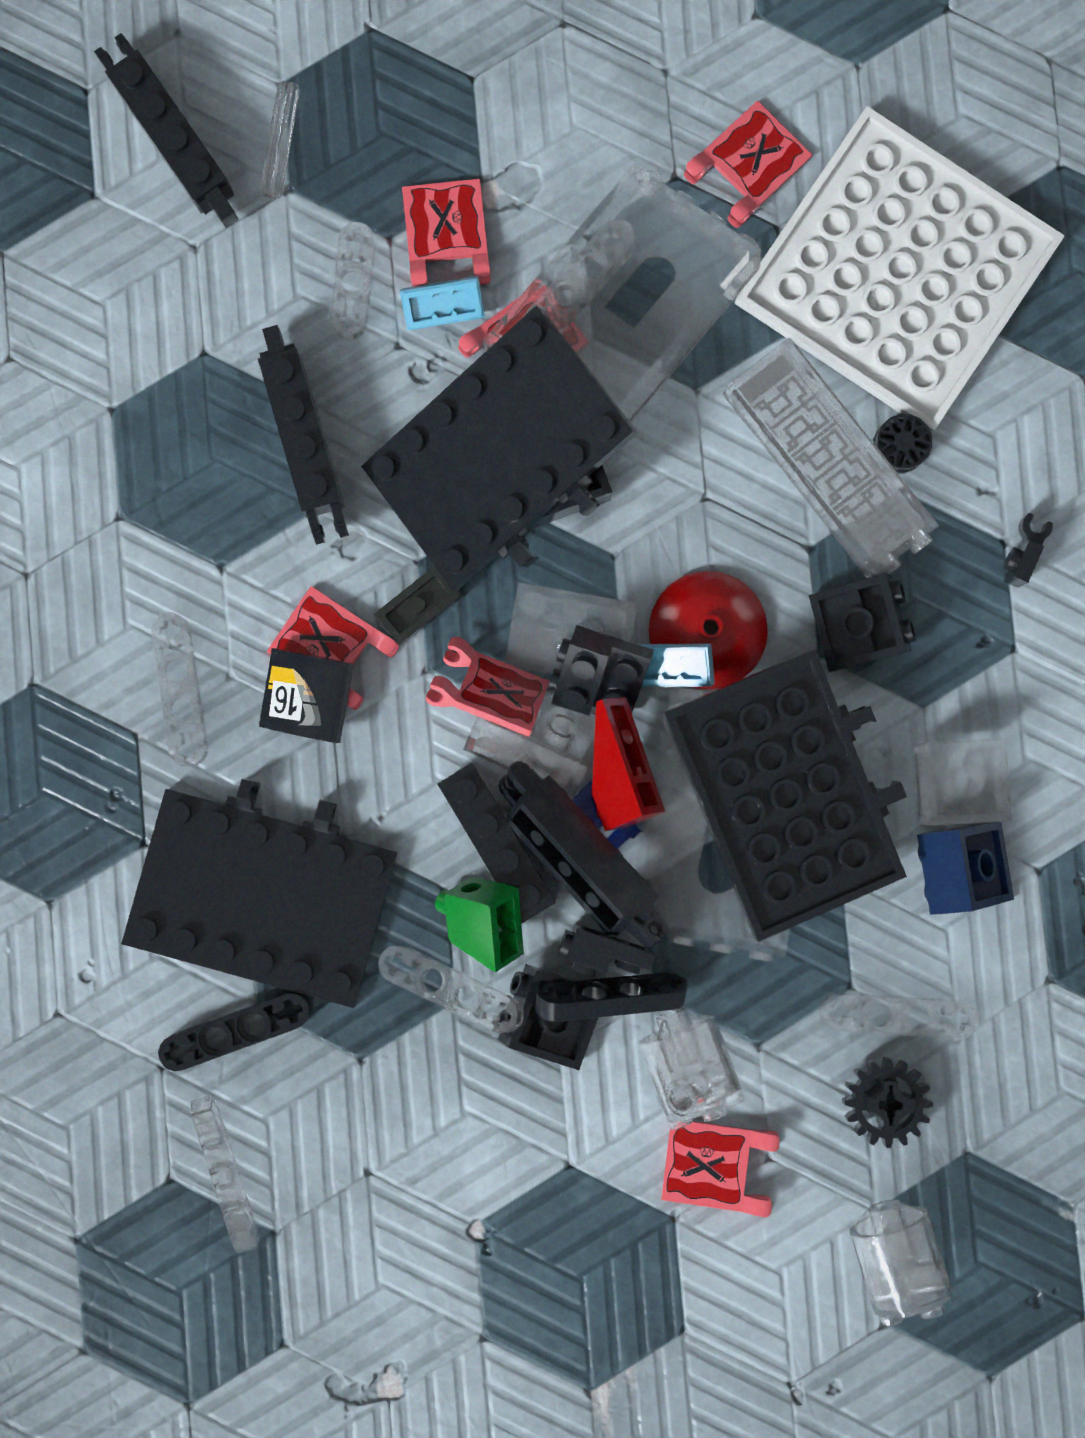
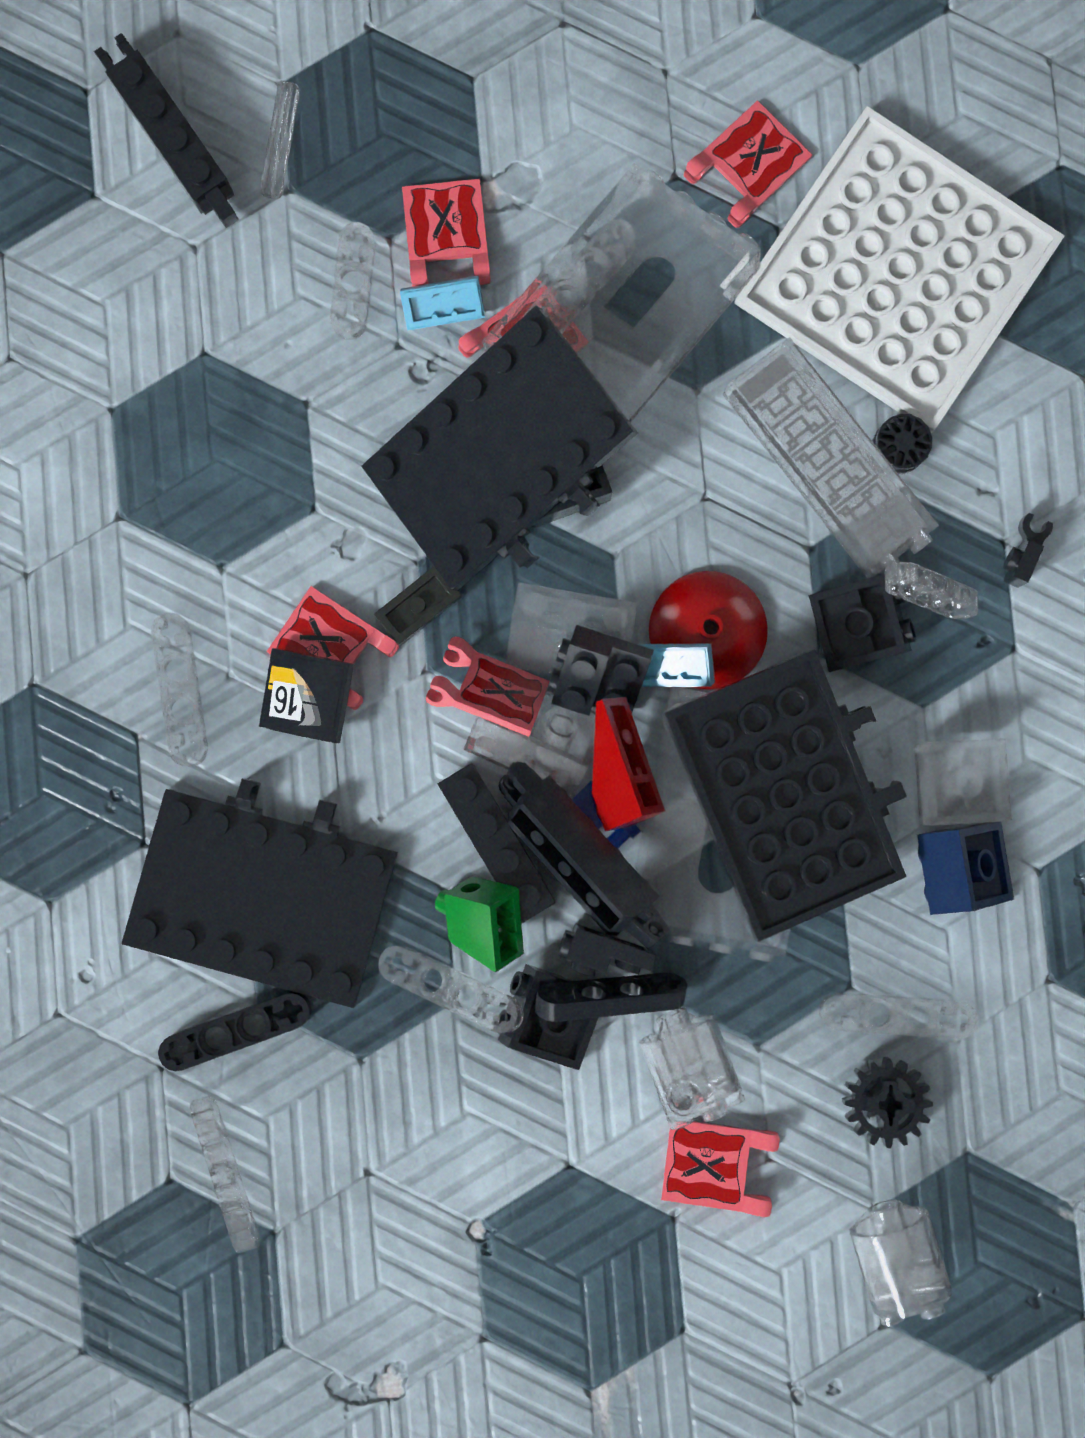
black hinge [258,325,349,545] -> none
none -> clear beam [885,562,978,619]

